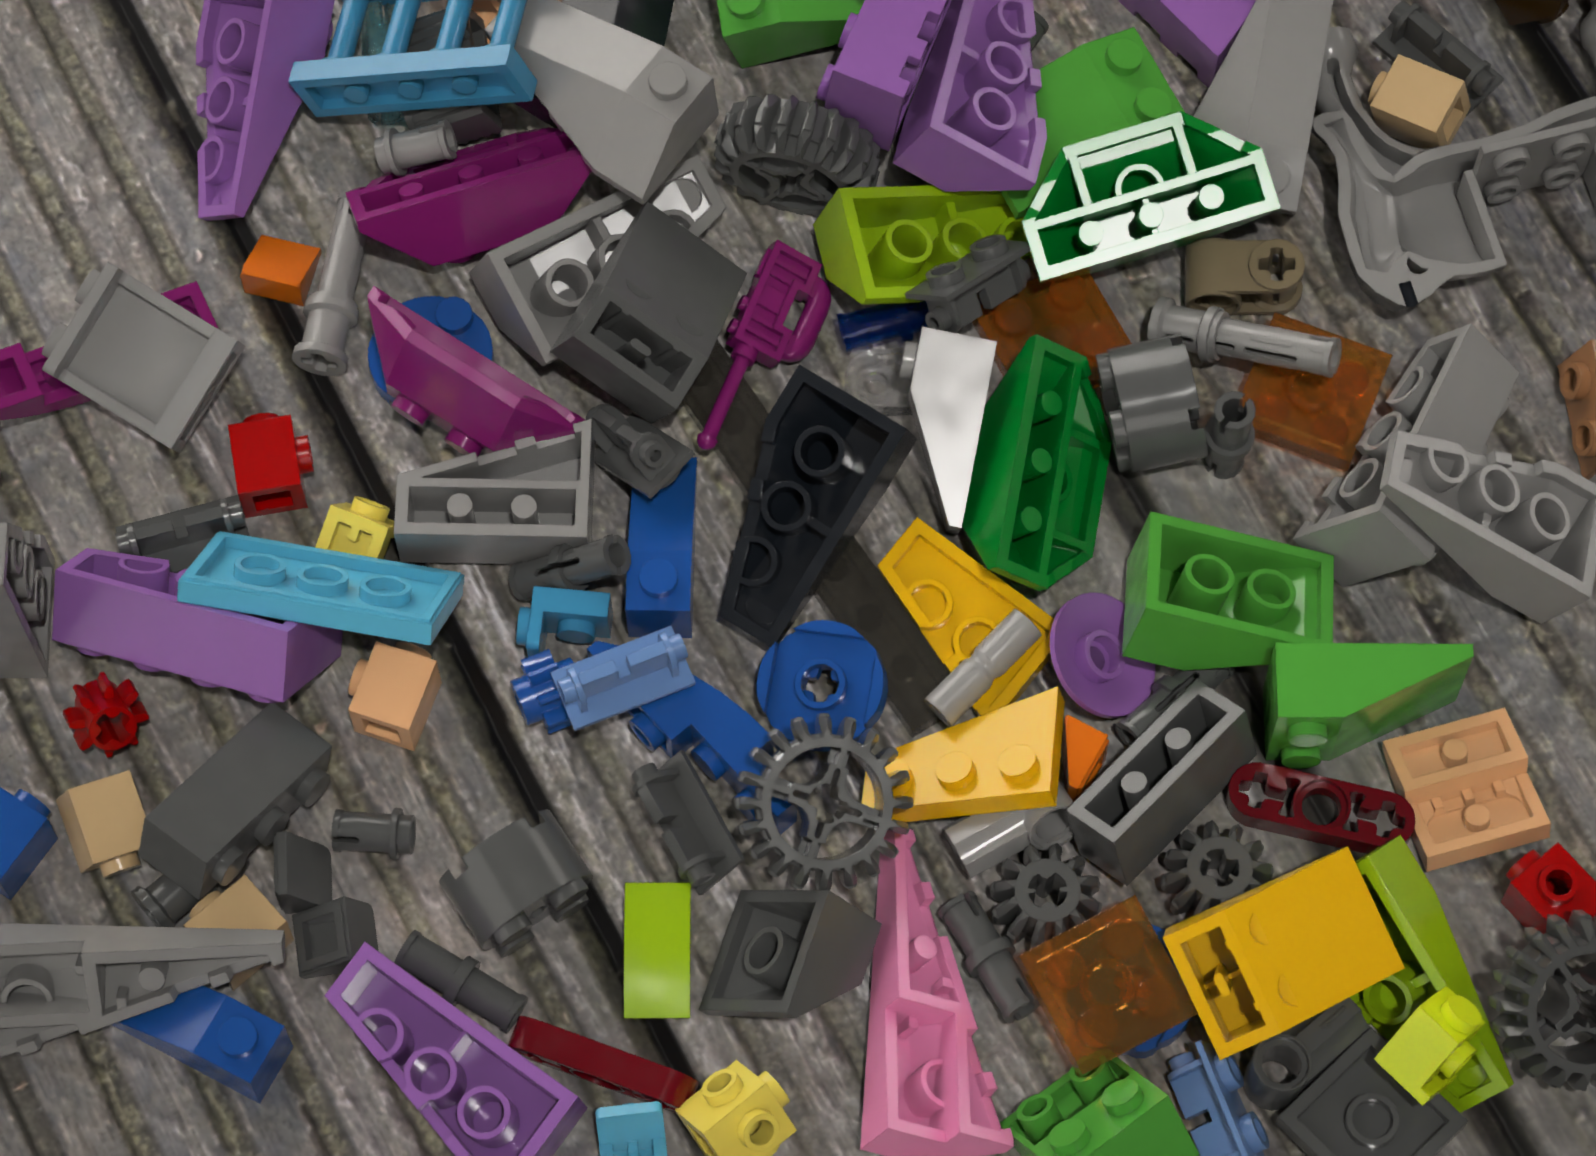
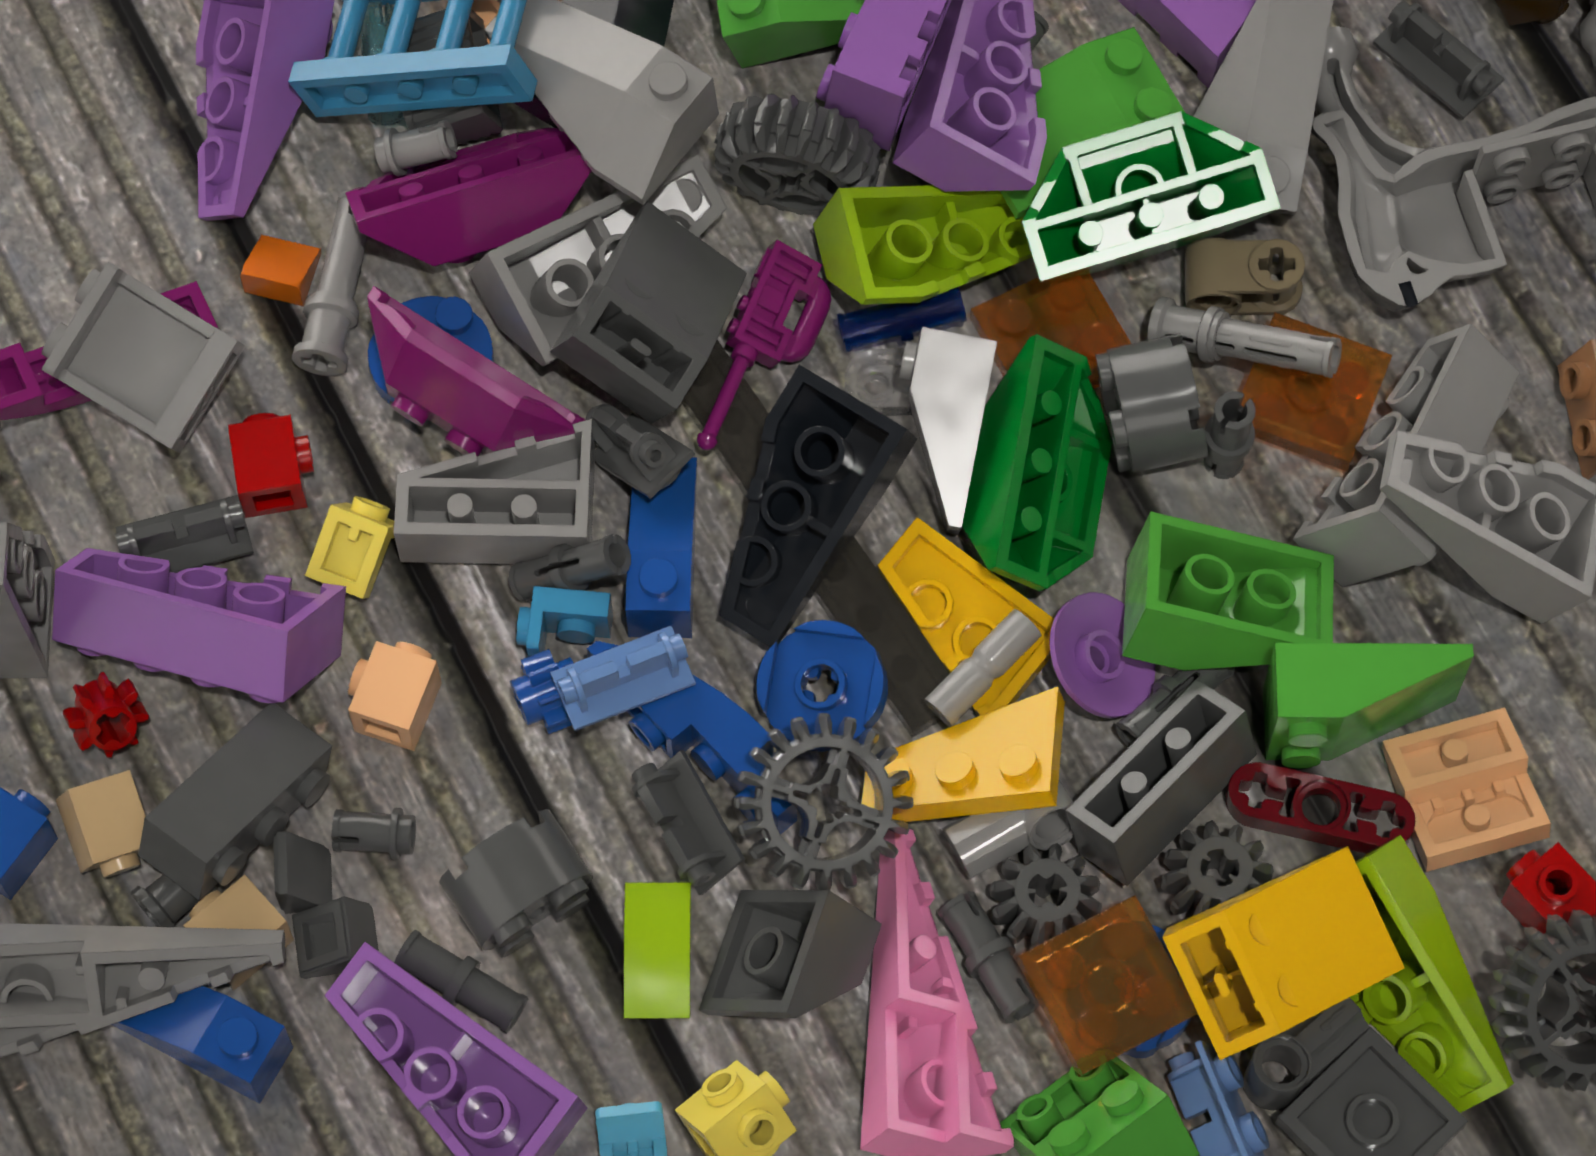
medium azure tile [177,531,465,645] -> none
dark red beam [508,1016,699,1113] -> none
dark grey hinge [905,235,1031,333] -> none
orange slope [1062,715,1109,802] -> none
tan brick [1368,54,1471,149] -> none
neon yellow brick [1374,986,1486,1106] -> none

